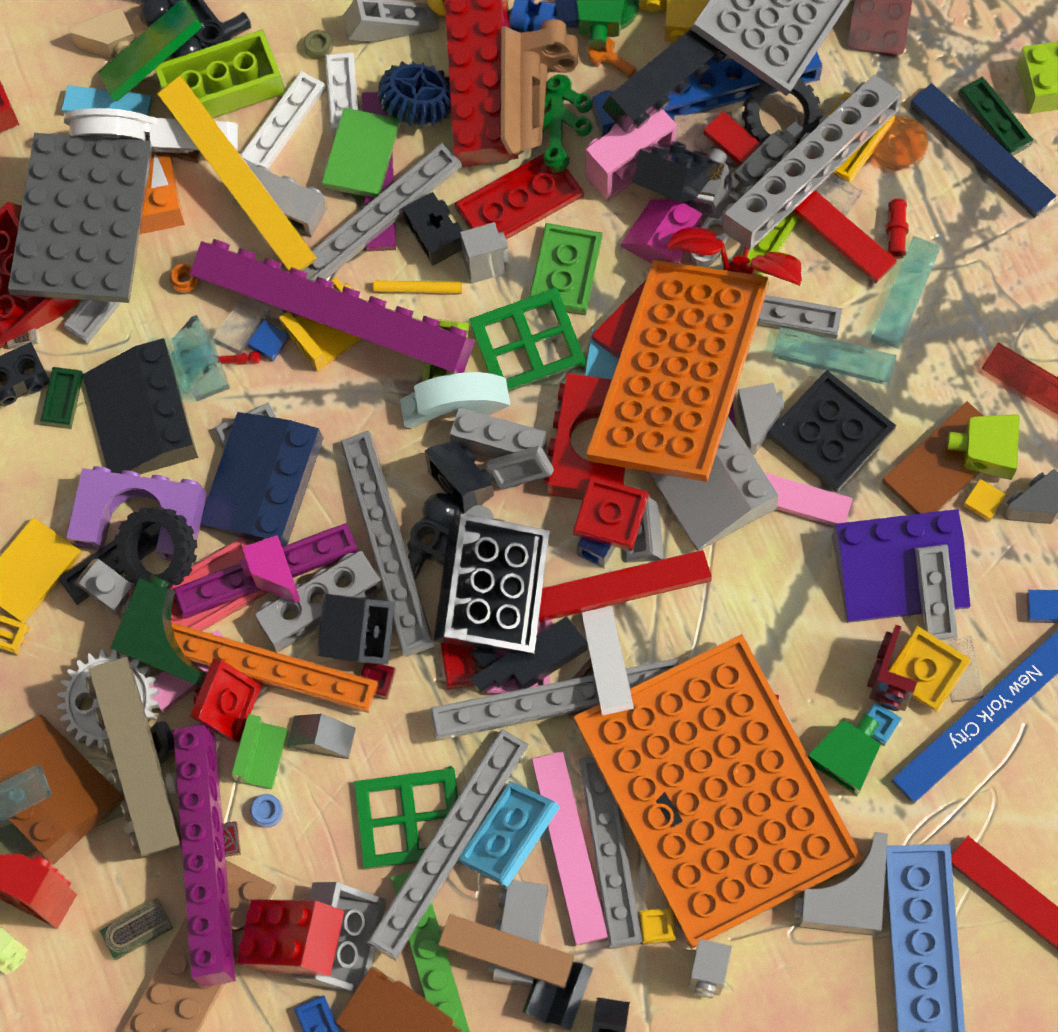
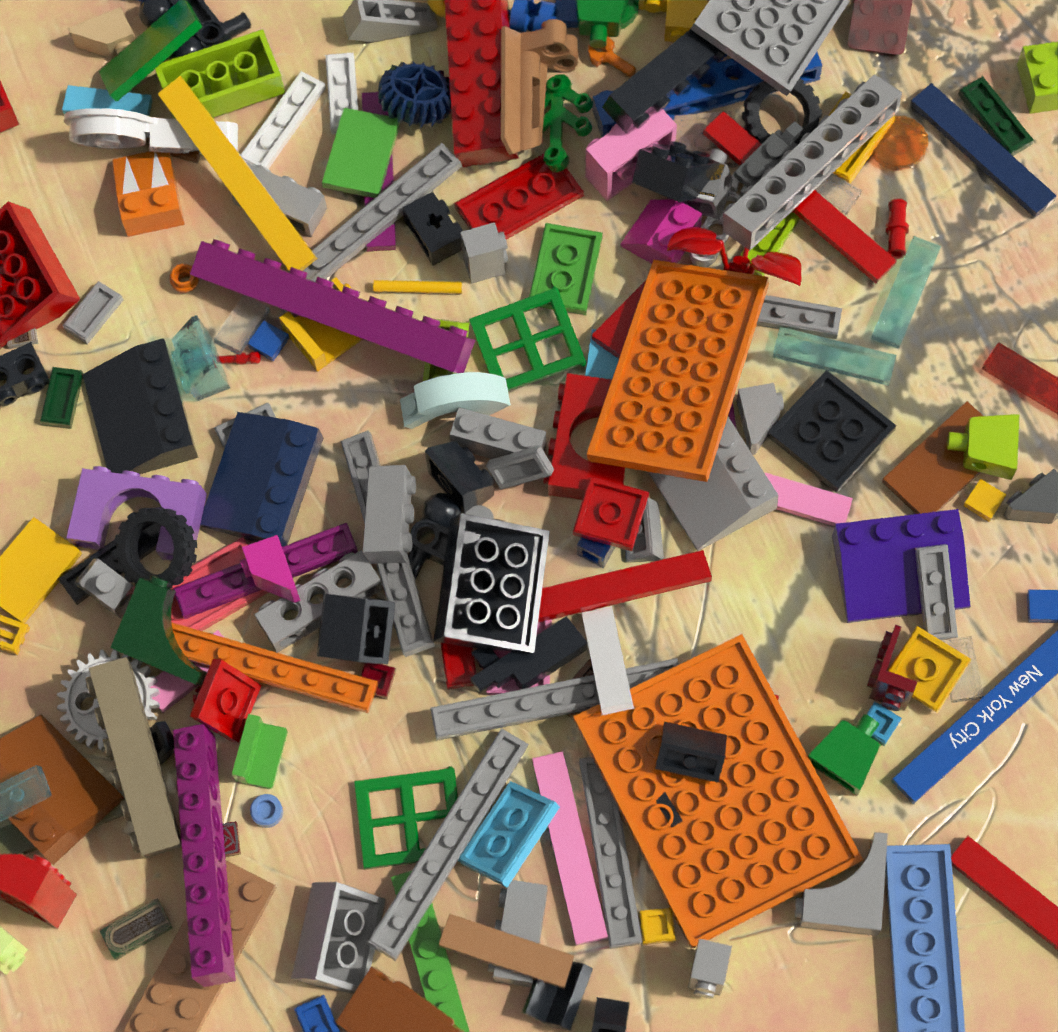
dark grey plate [8,133,152,303] -> none
red brick [236,899,344,976] -> none
slope [287,713,356,759] -> none
olive tile [304,30,333,60] -> none
none -> light grey brick [363,465,416,564]
none -> black panel [655,722,727,782]

